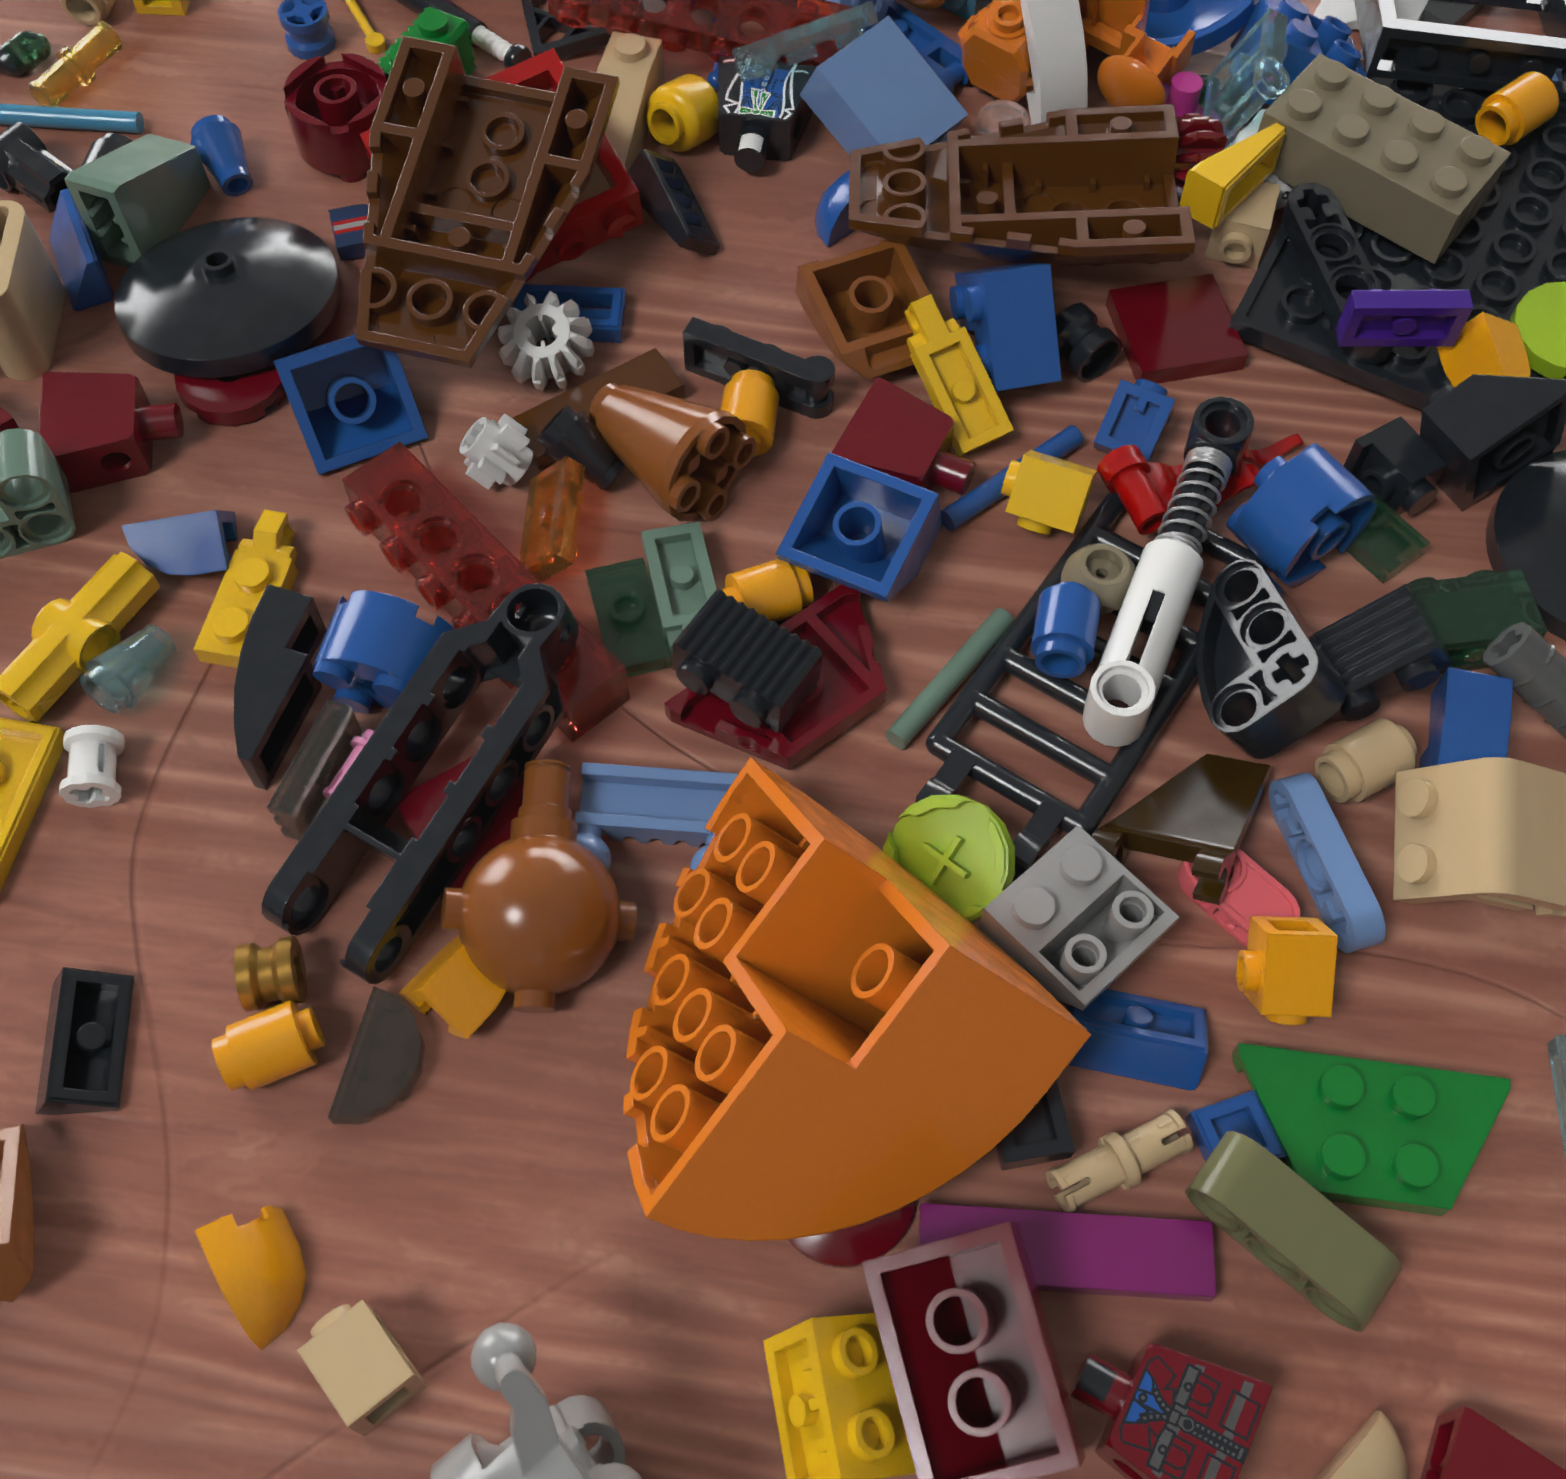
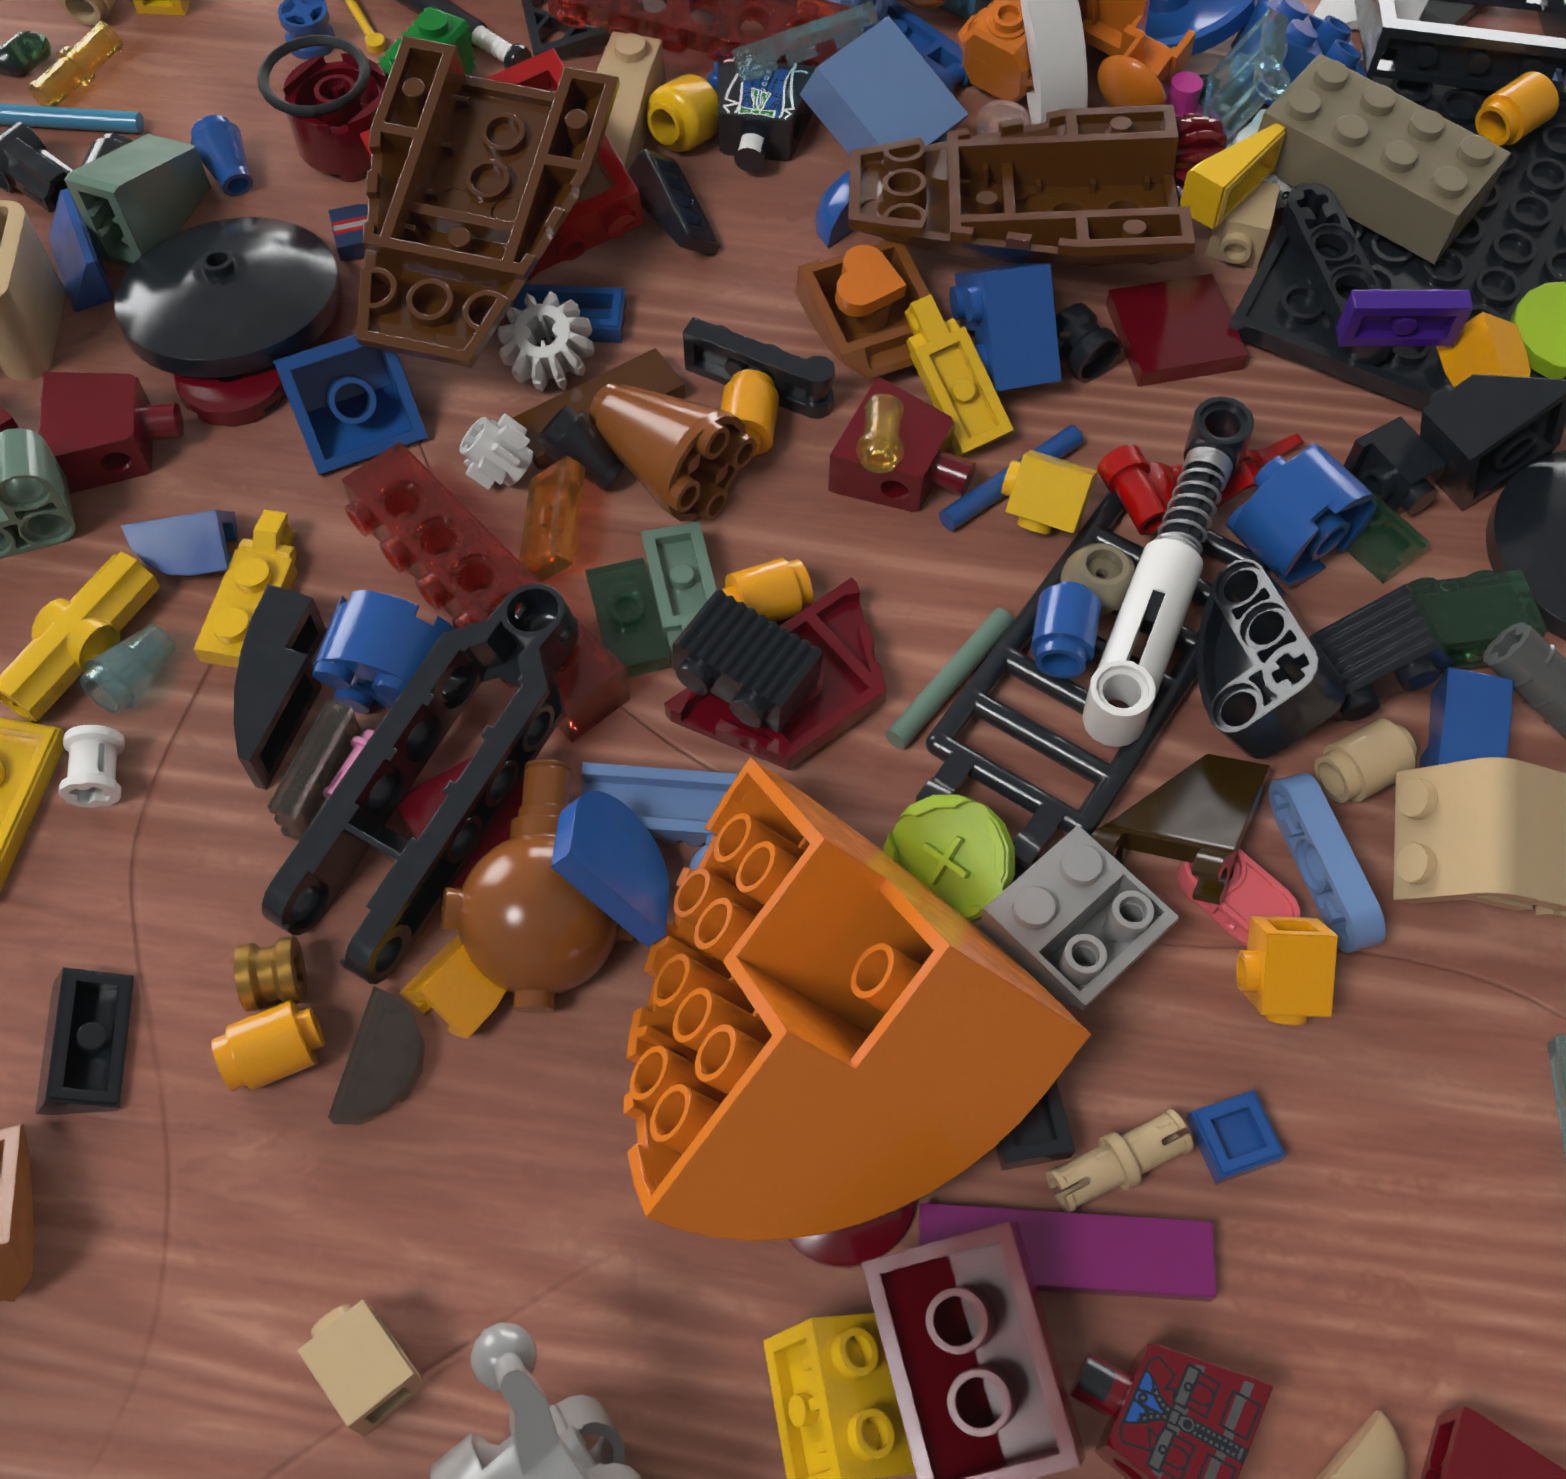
light orange brick [194,1205,306,1351] -> none
blue slope [775,452,942,602] -> none
blue slope [1066,989,1208,1091] -> none
blue bracket [1093,379,1175,463] -> none
olive beam [1185,1131,1402,1332] -> none
green wing [1232,1043,1511,1216] -> none
none -> black tyre [257,35,370,117]
none -> blue tile [551,791,669,947]
none -> orange tile [835,245,907,317]
none -> clear yellow pin [856,394,904,473]

